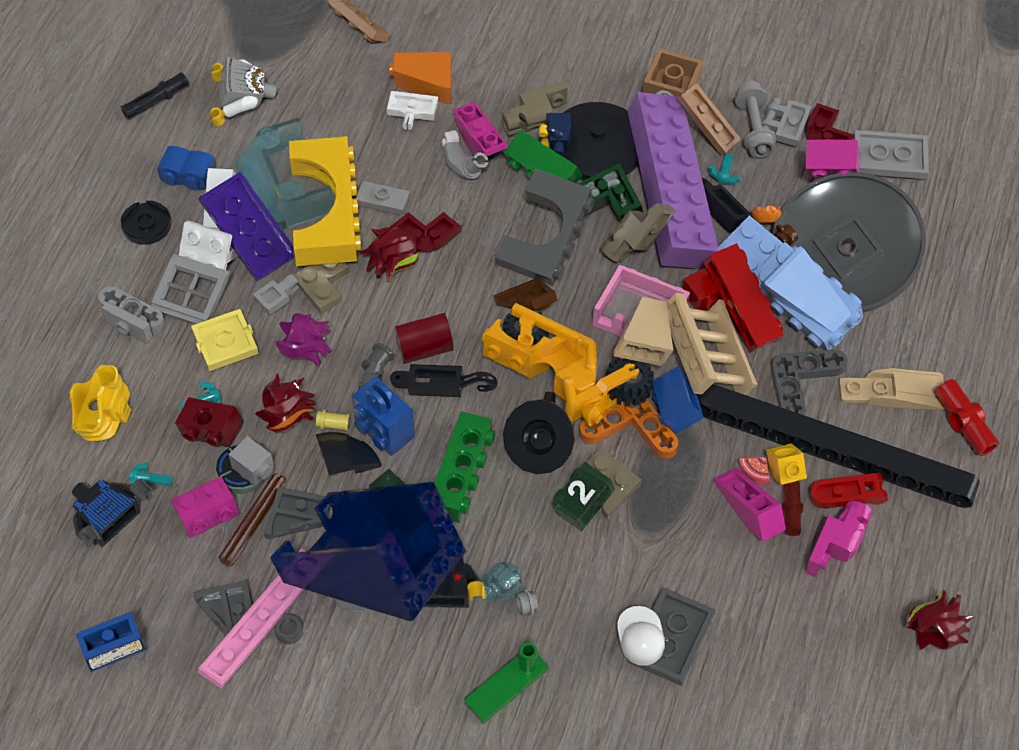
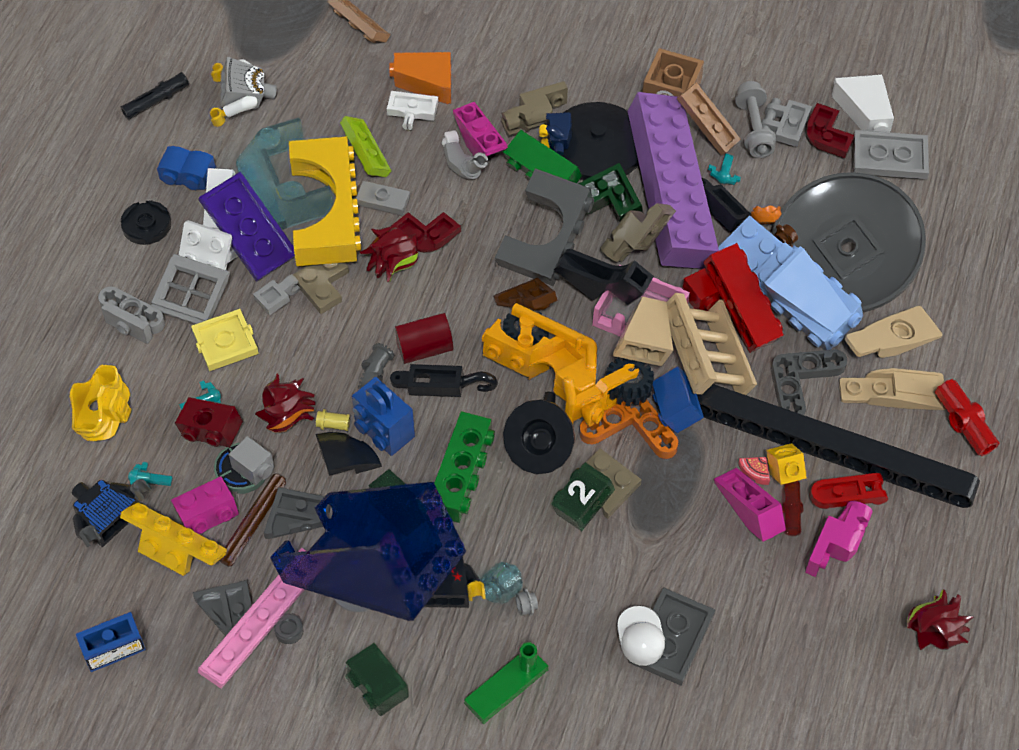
magenta hair [275,313,331,366] -> none
dark pink brick [806,140,861,182] -> none
none -> yellow bracket [120,502,227,576]
none -> lime plate [340,116,392,177]
none -> clear green brick [345,643,409,717]
none -> black arch [554,249,654,305]
none -> white slope [832,75,894,132]
none -> tan piece [845,306,943,358]

